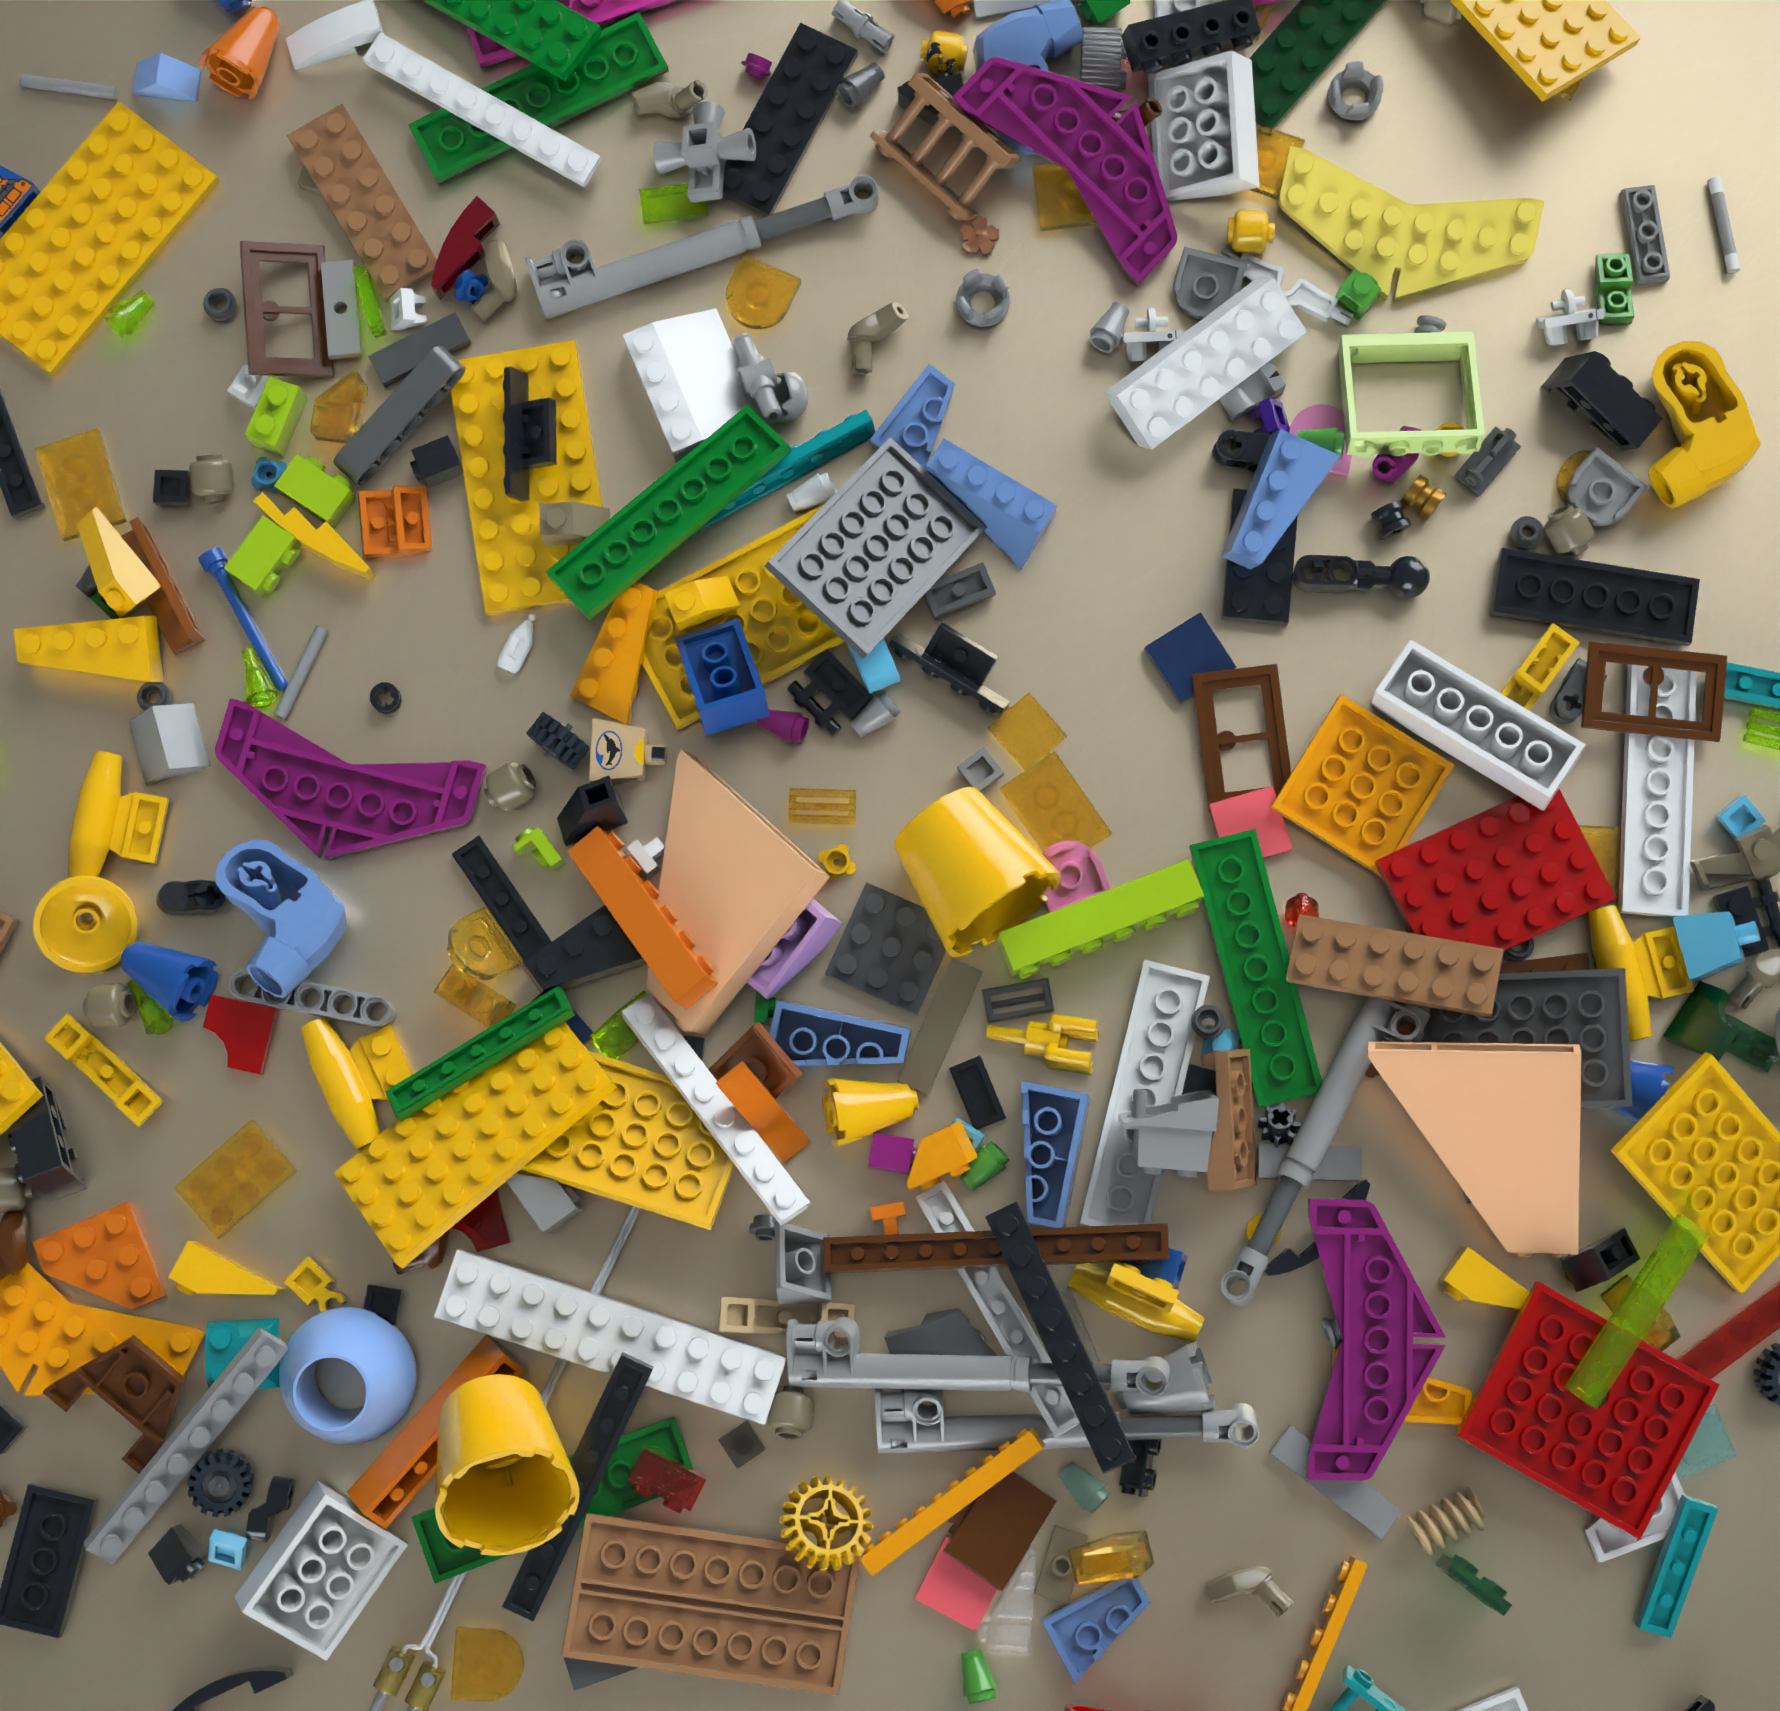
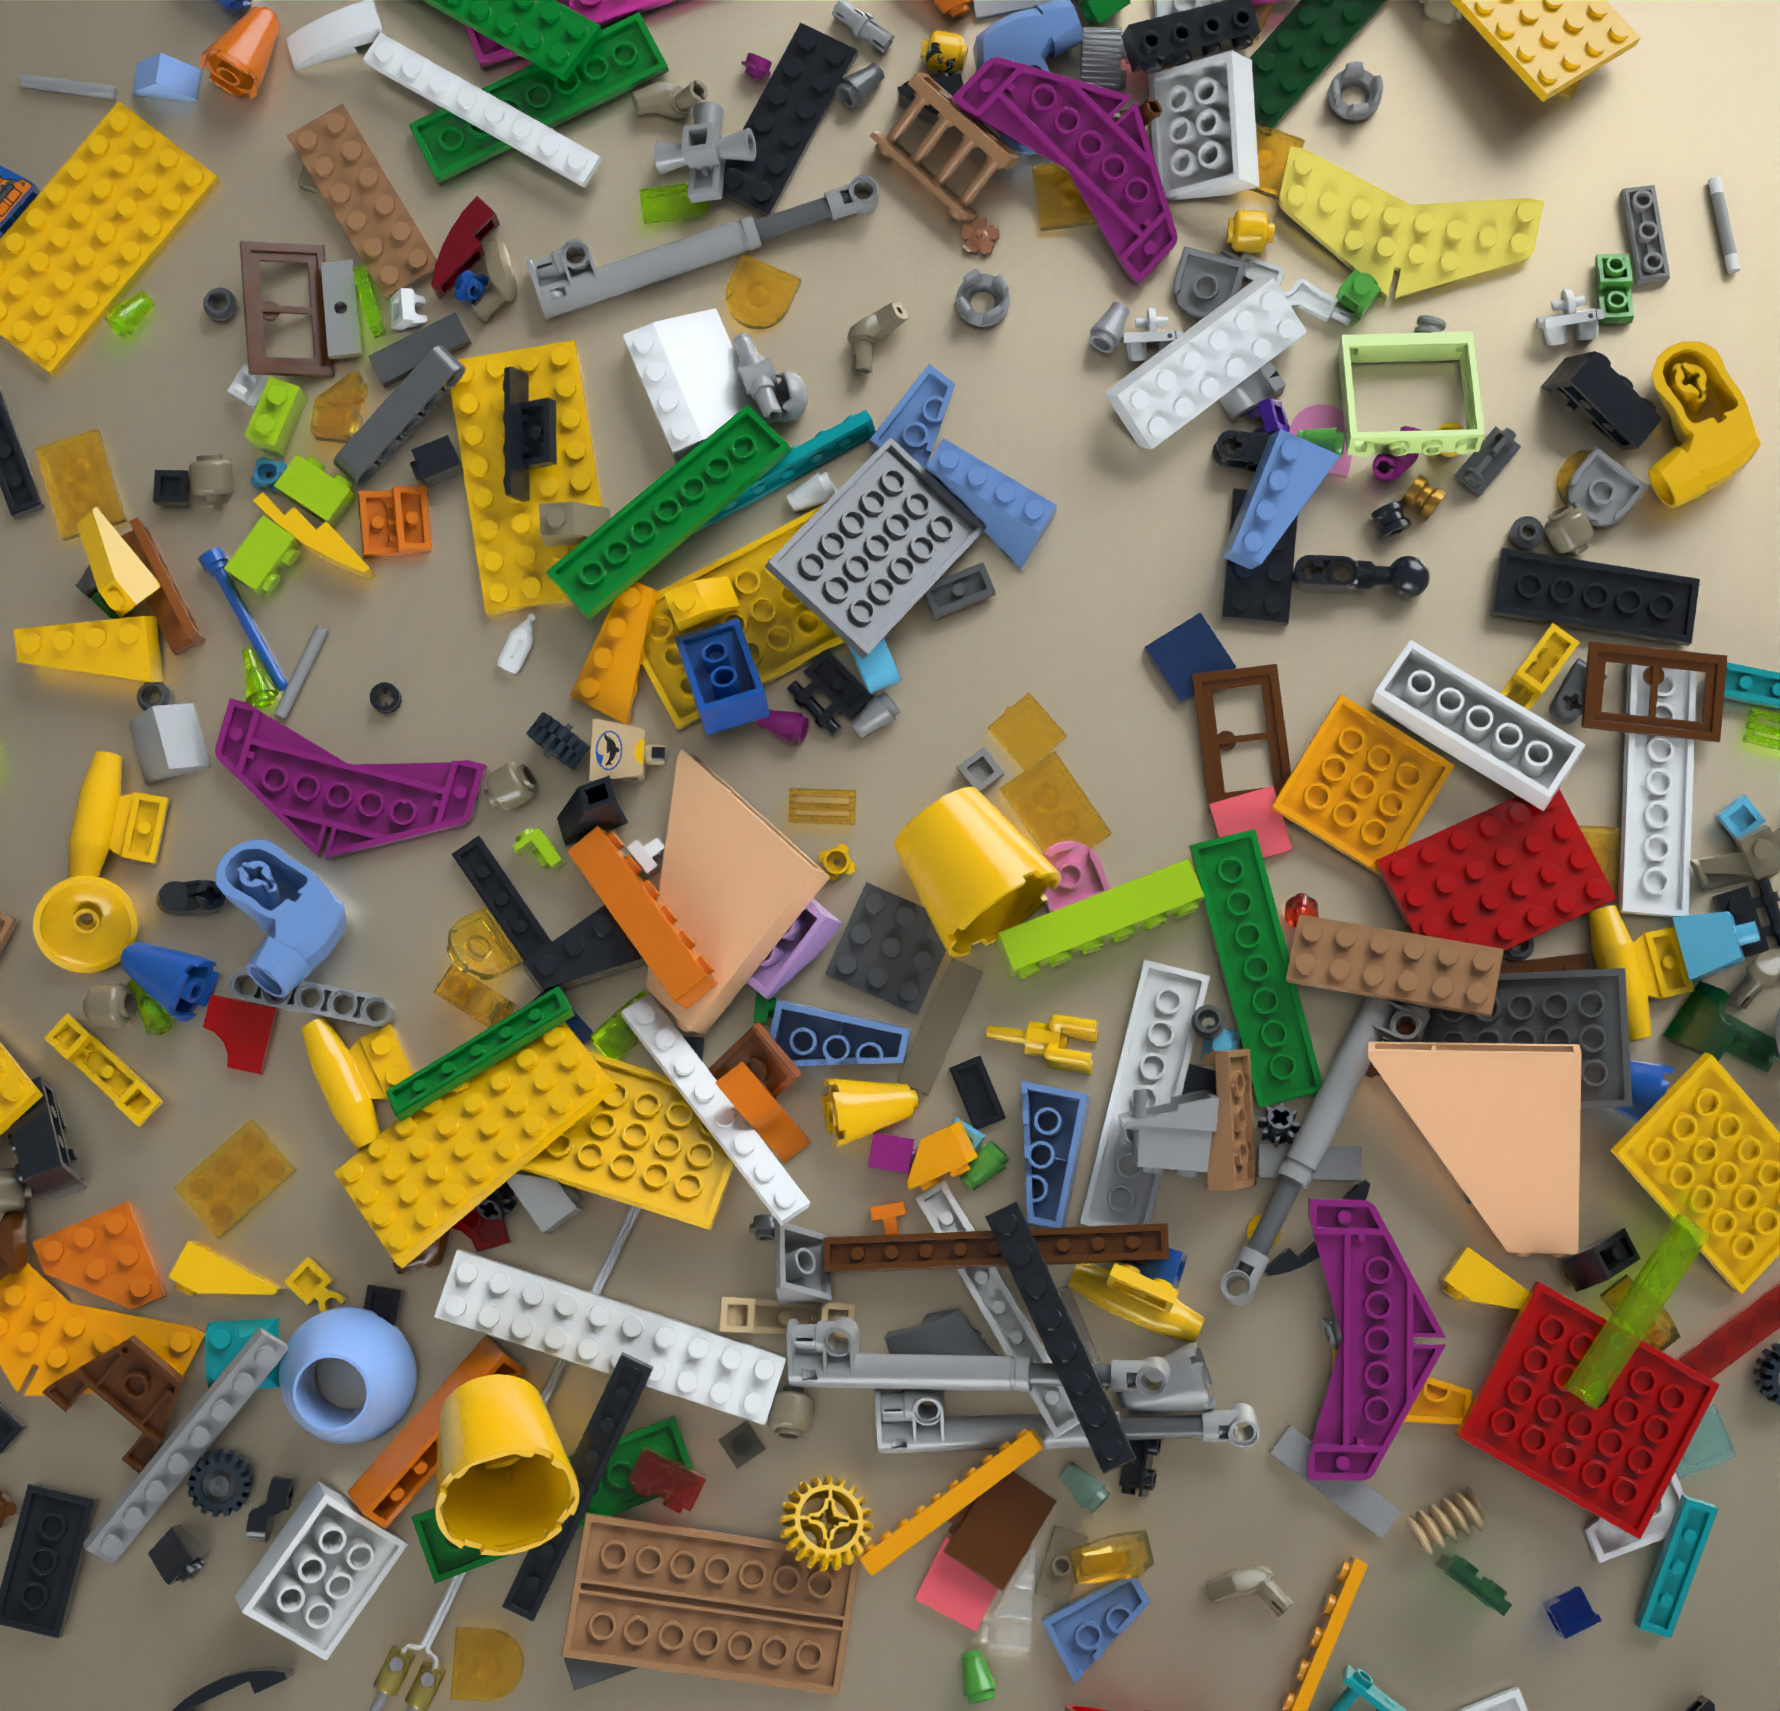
medium azure plate [208,1529,248,1571] -> none
black bracket [888,623,1010,714] -> none
dark grey tile [982,978,1054,1024] -> none
none -> black gear [475,1182,517,1221]
none -> clear blue panel [1542,1586,1602,1639]

